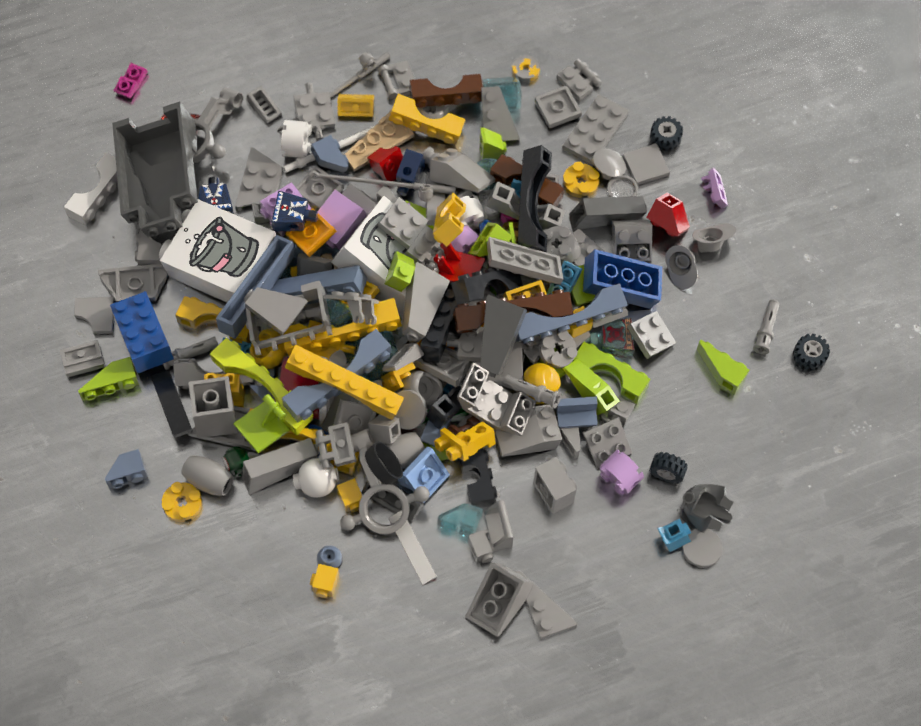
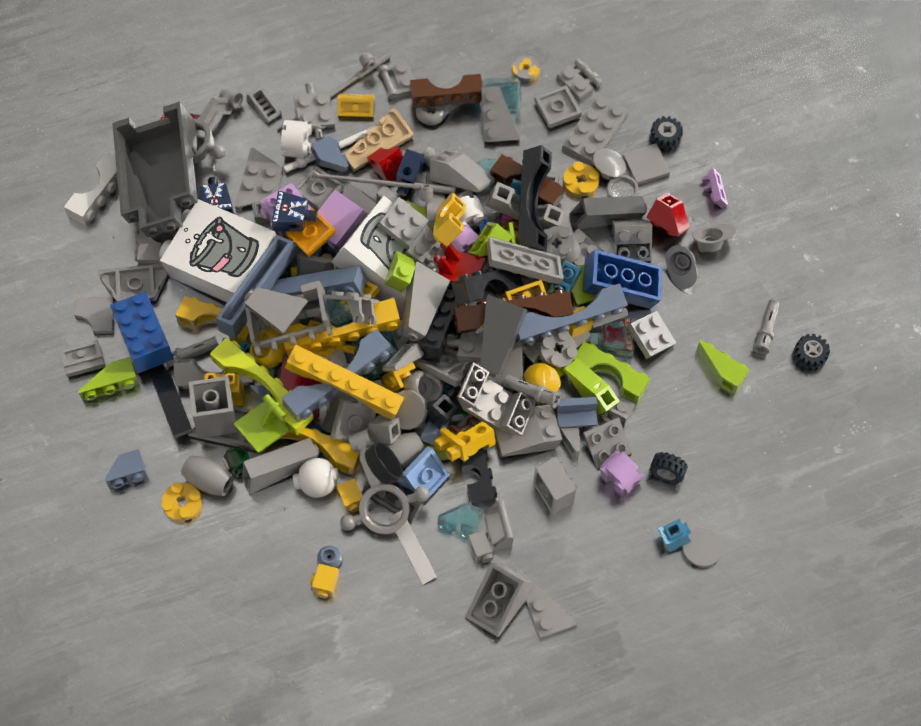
dark pink slope [113,63,148,98] -> none
light grey plate [315,422,356,470] -> none
yellow arch [388,94,465,145] -> none
lime slope [479,127,507,163] -> none
dark grey piece [682,484,734,533] -> none

